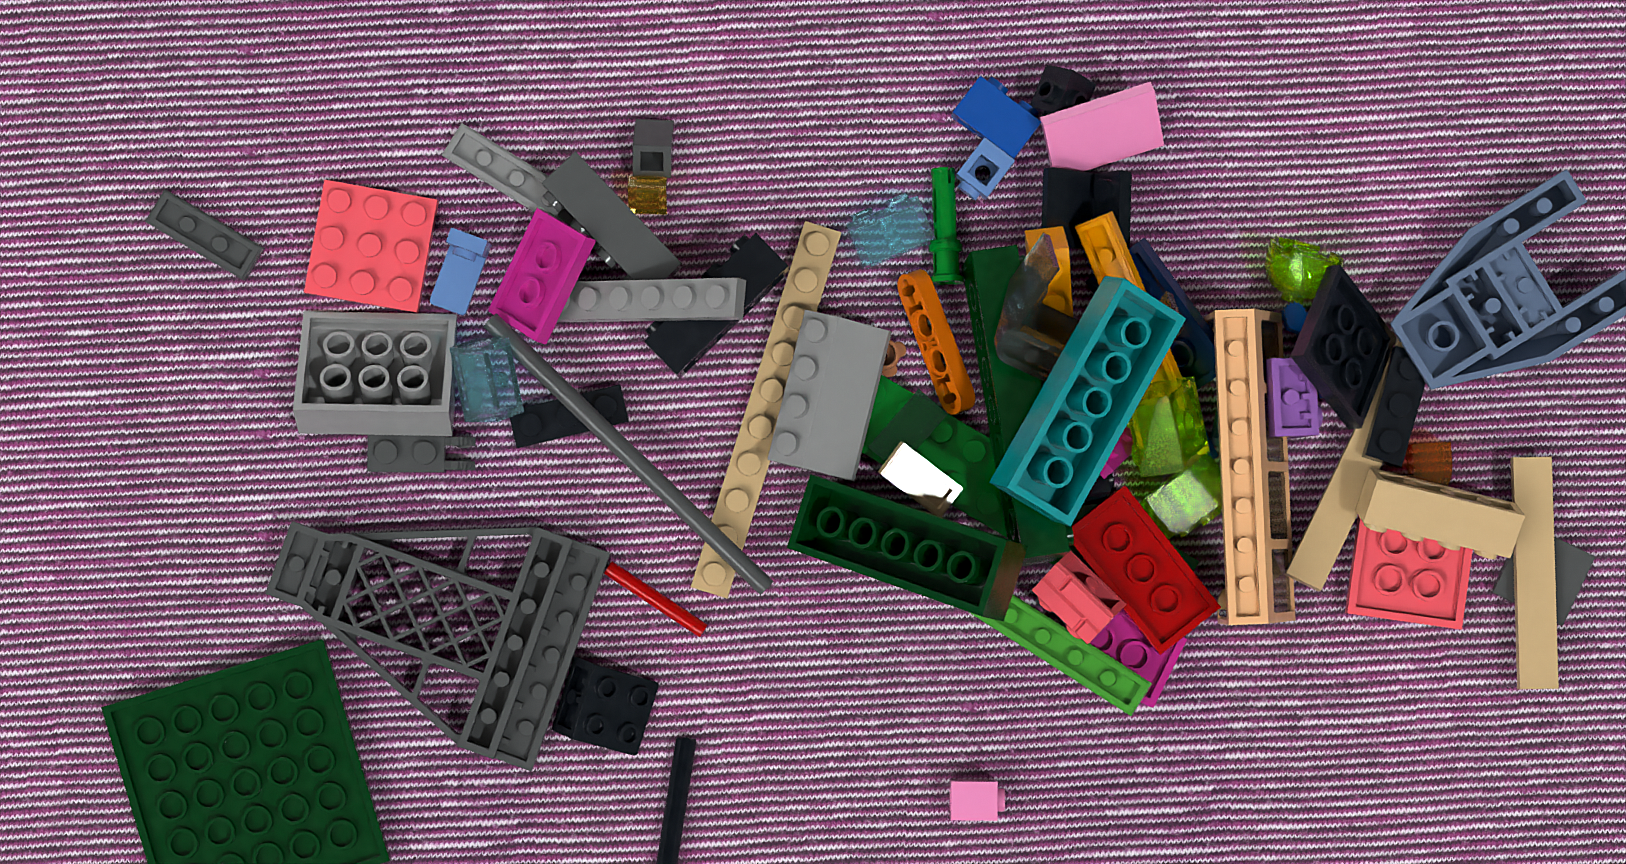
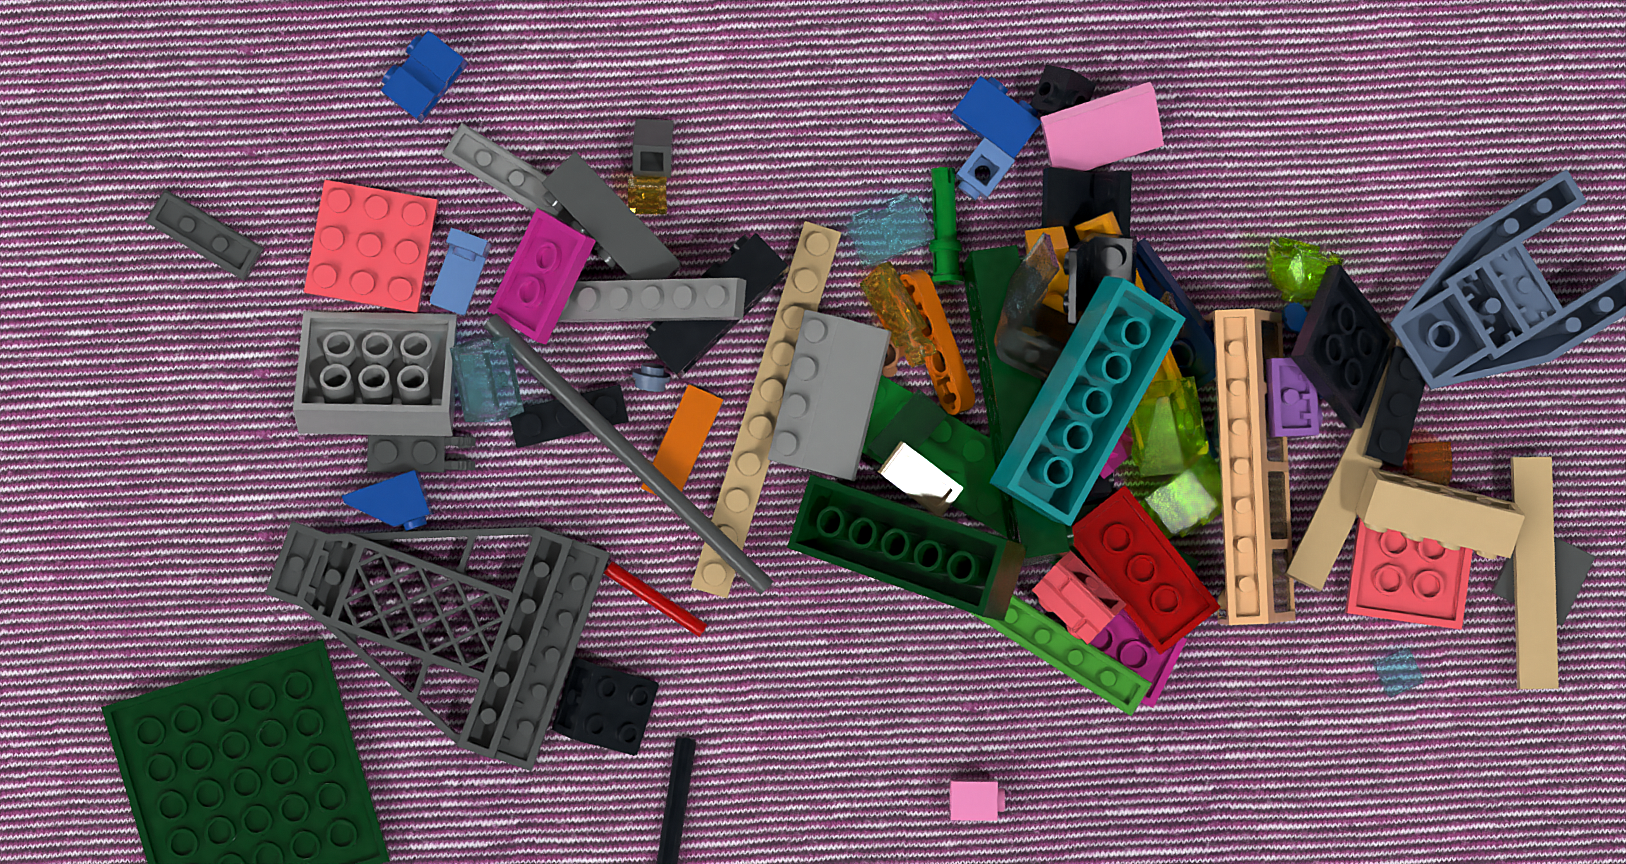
none -> blue slope [342,470,434,531]
none -> blue brick [381,30,468,123]
none -> sand blue plate [632,363,671,392]
none -> orange tile [641,384,724,496]
none -> clear yellow plate [860,261,936,368]
none -> black bracket [1063,233,1137,326]
none -> clear light blue tile [1372,647,1425,698]

